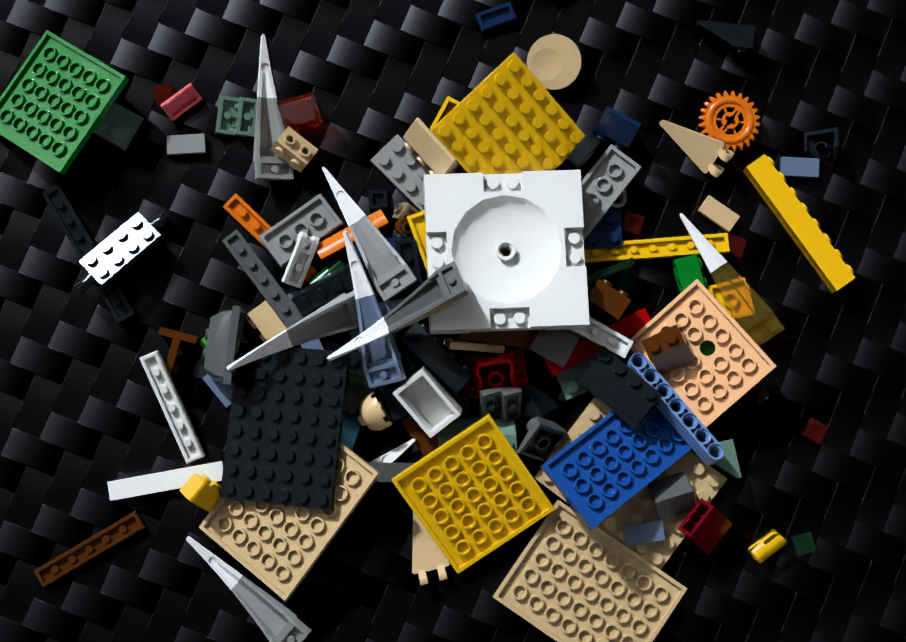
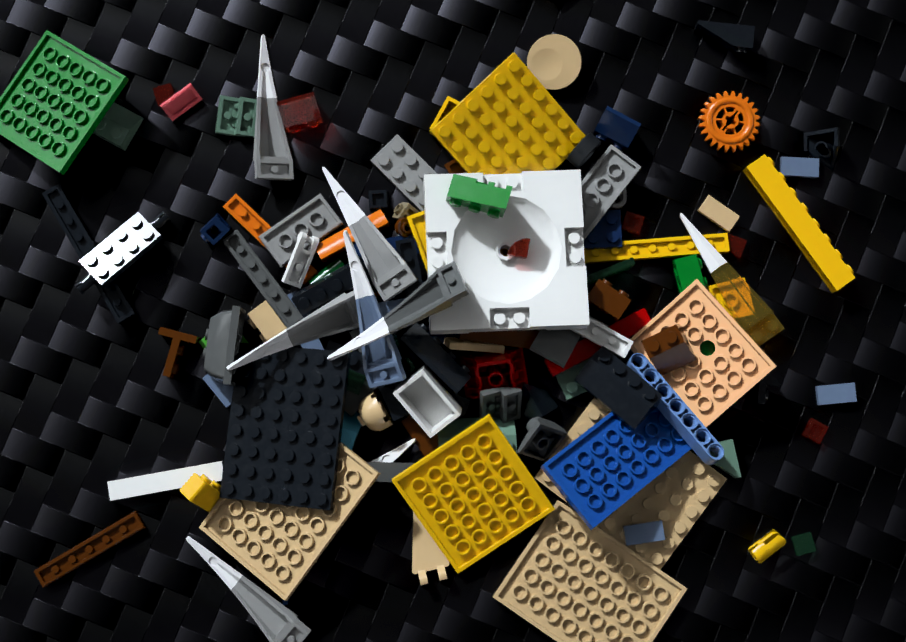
white tile [139,350,205,464] -> none
light grey tile [166,133,206,156] -> none
tan brick [271,126,318,173] -> none
tan slope [403,117,459,174] -> none
dark blue tile [475,2,517,33] -> none
dark grey slope [647,472,695,521] -> none
tan flag [660,120,735,178] -> none
dark red brick [678,498,732,555] -> none
none -> dark blue brick [200,213,231,245]
none -> green wedge [446,174,513,219]
none -> clear red tile [507,238,530,259]
none -> sand blue tile [815,382,857,405]

